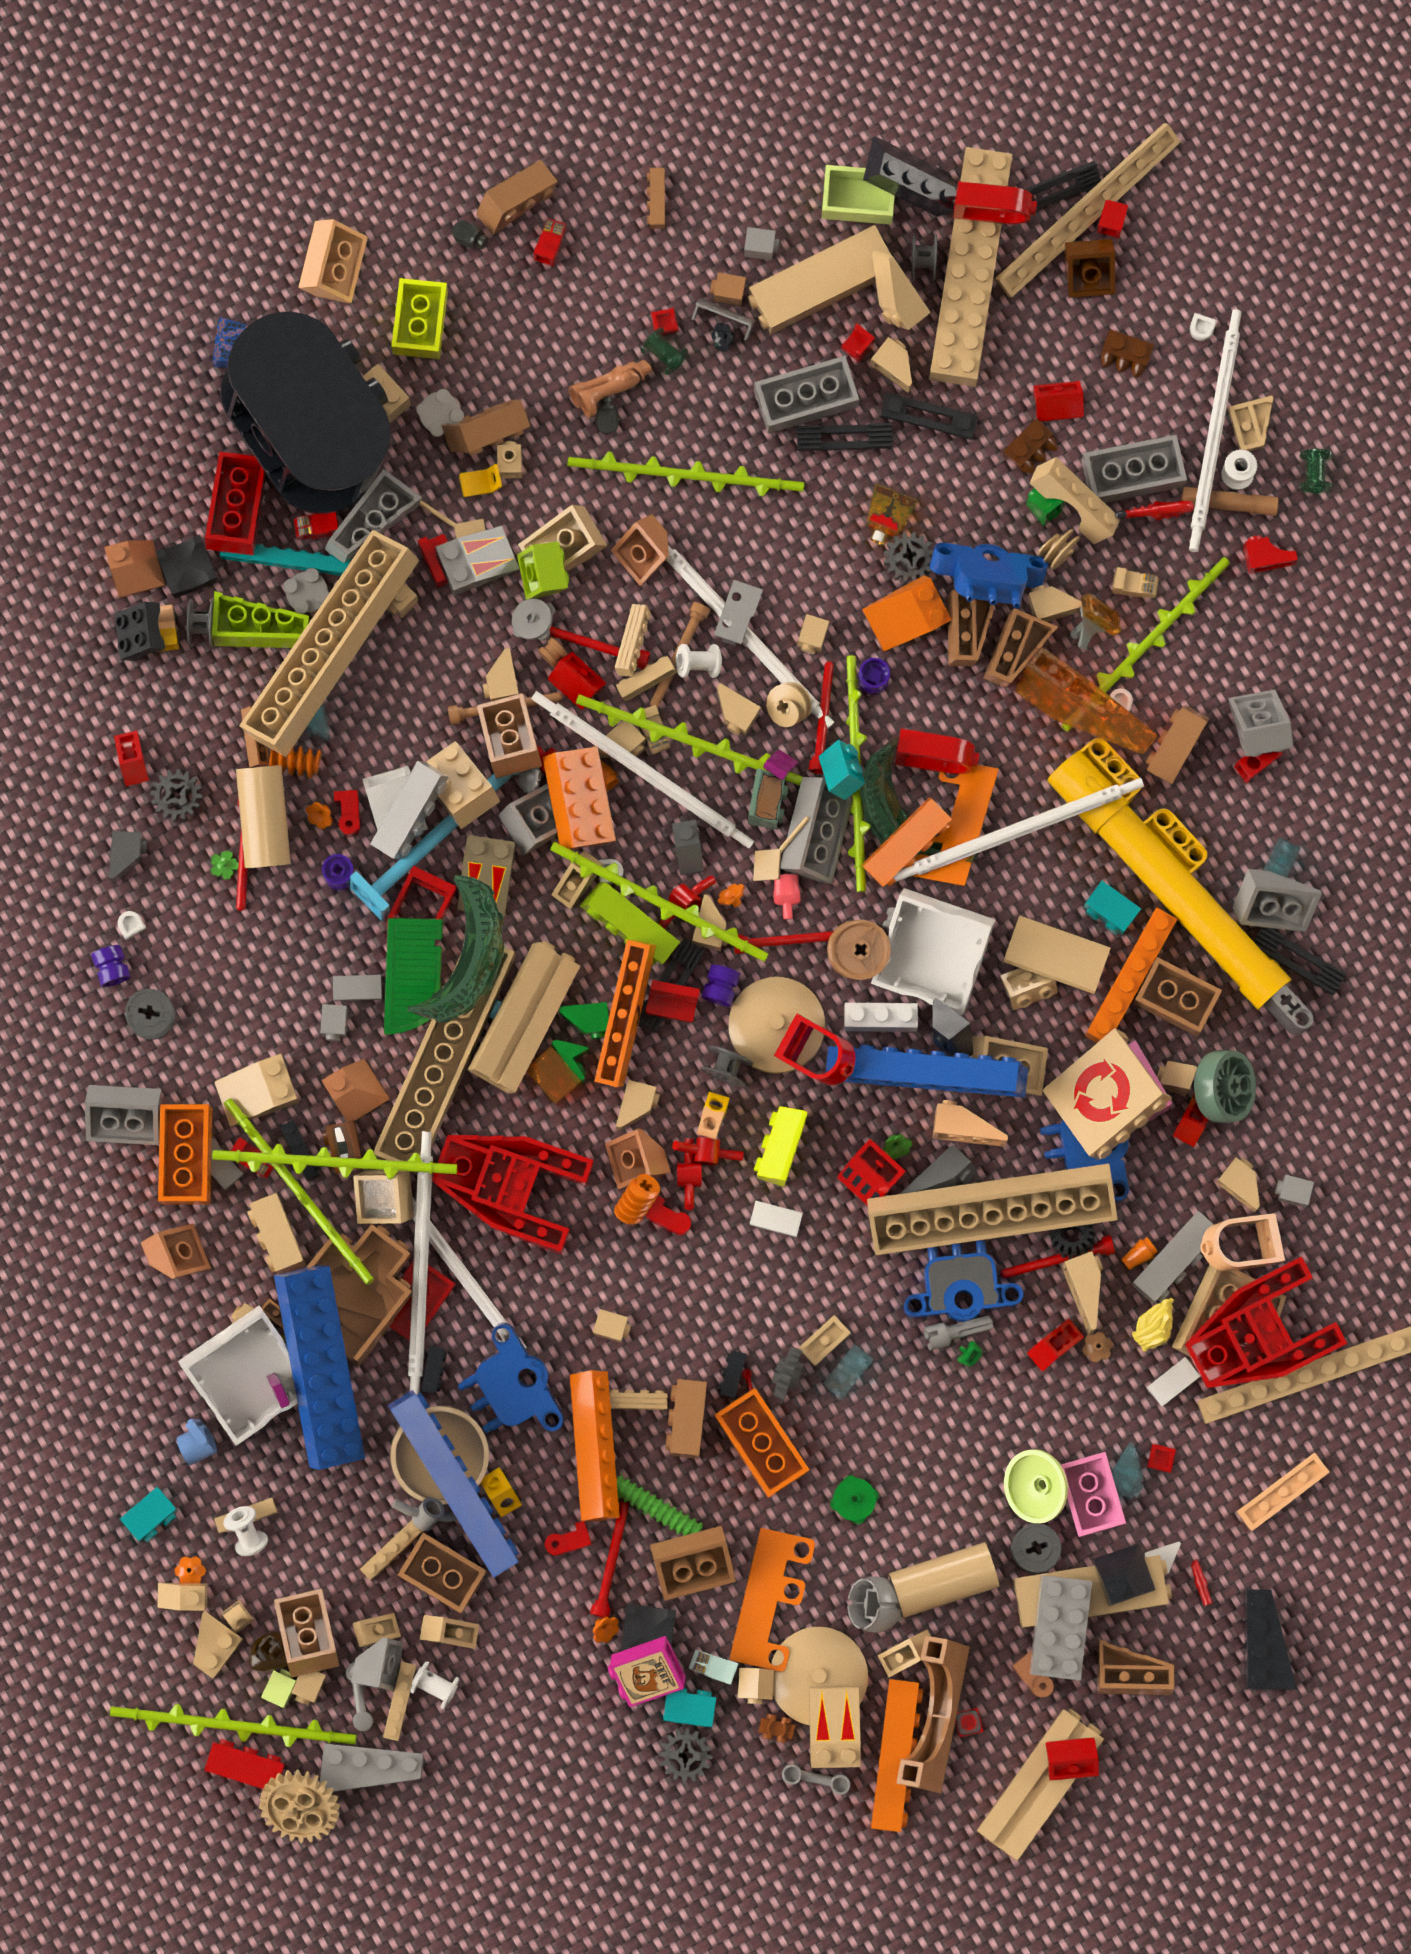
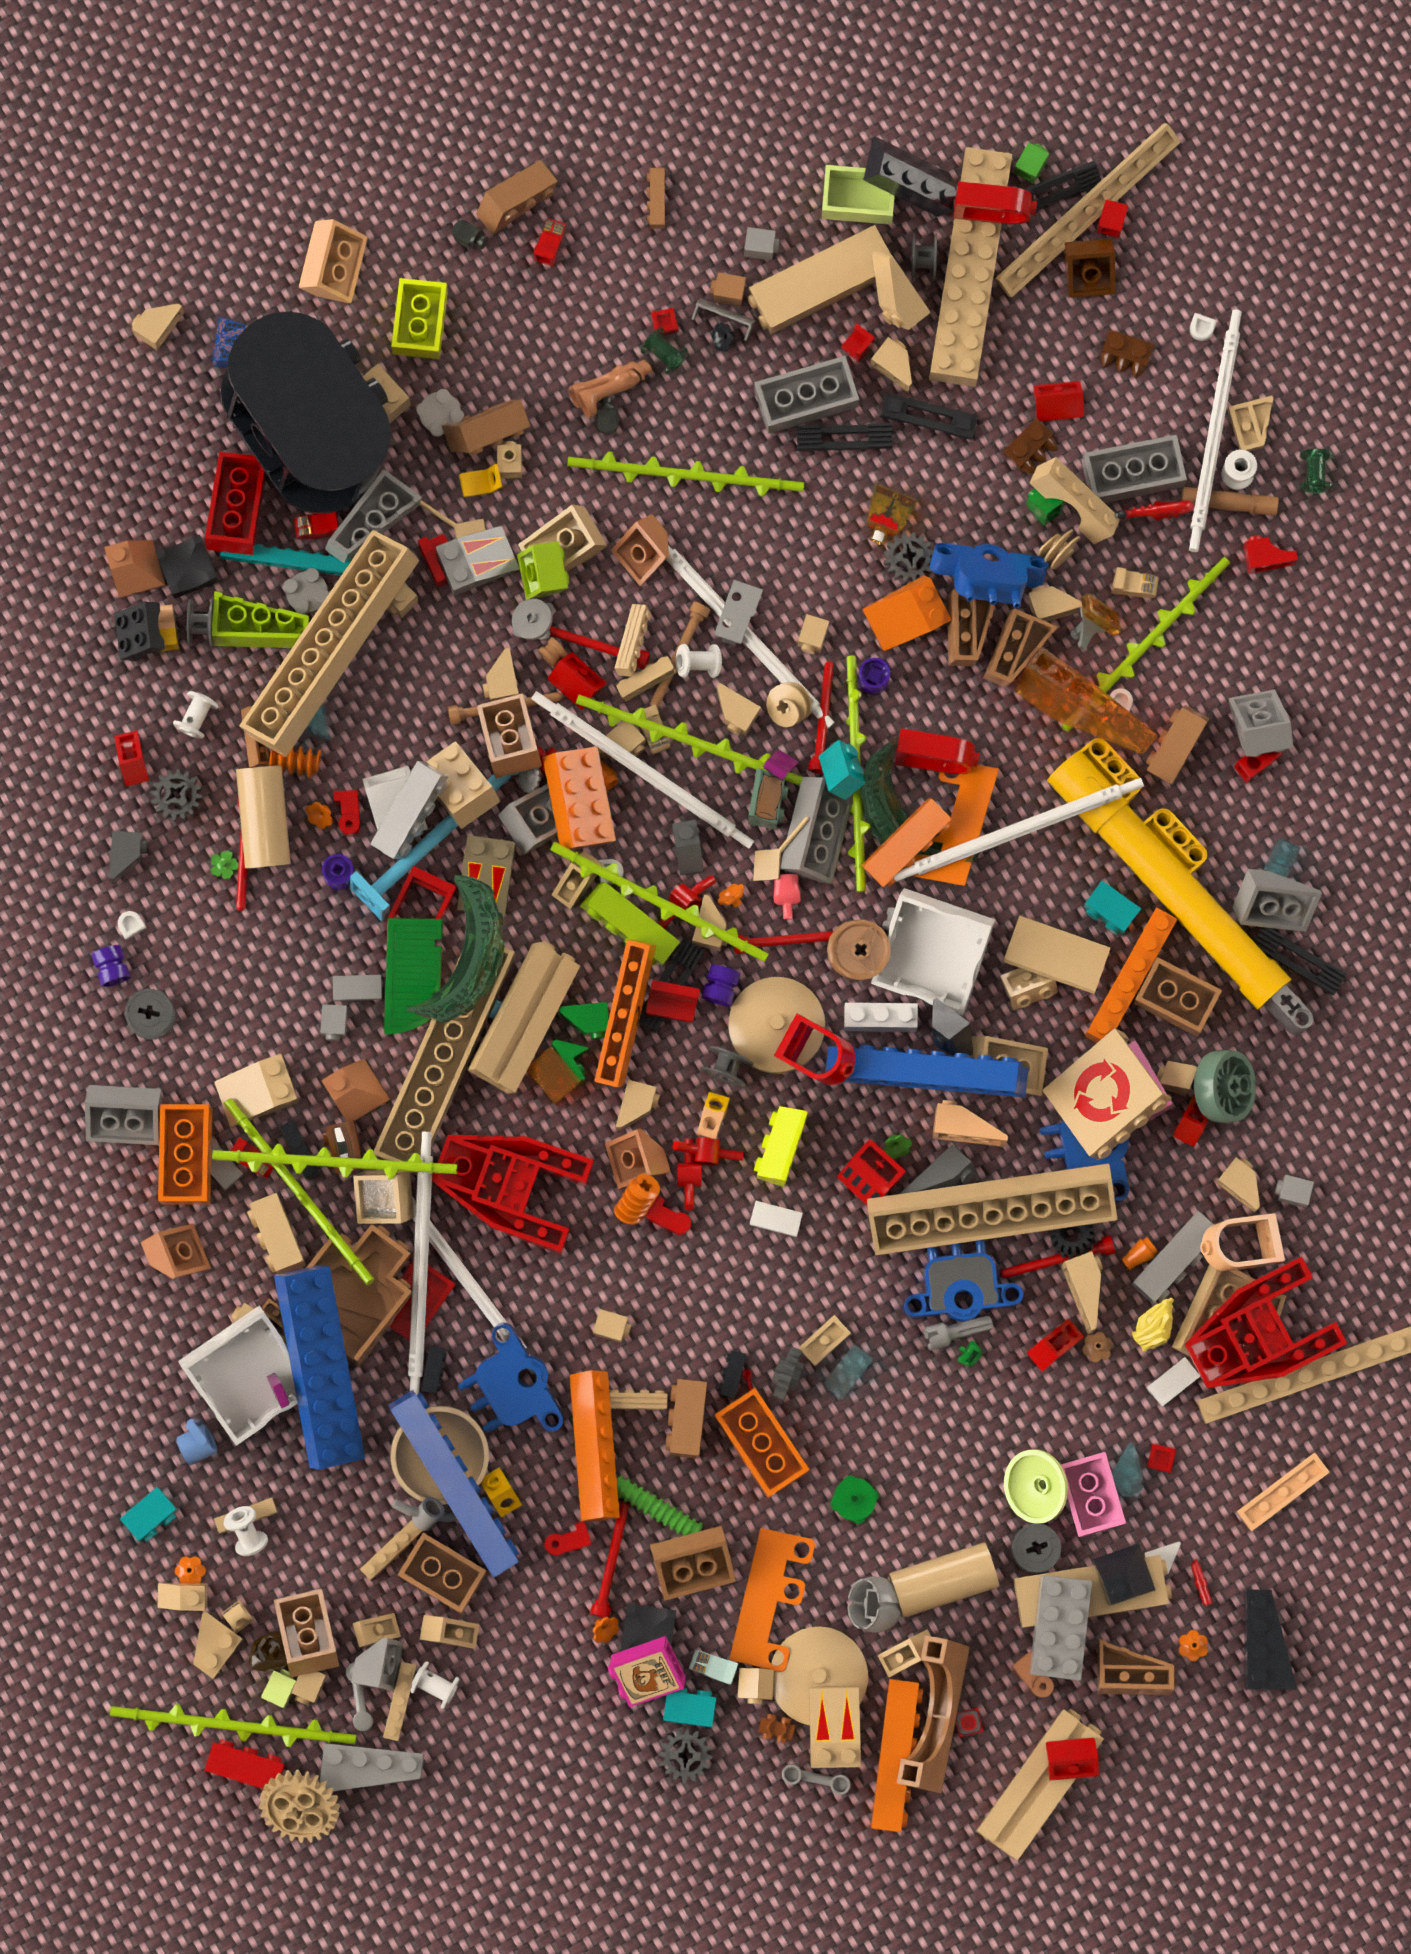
none -> tan slope [132,303,184,351]
none -> white hose [173,691,218,739]
none -> bright green brick [1014,142,1049,184]
none -> orange plant [1179,1630,1208,1662]

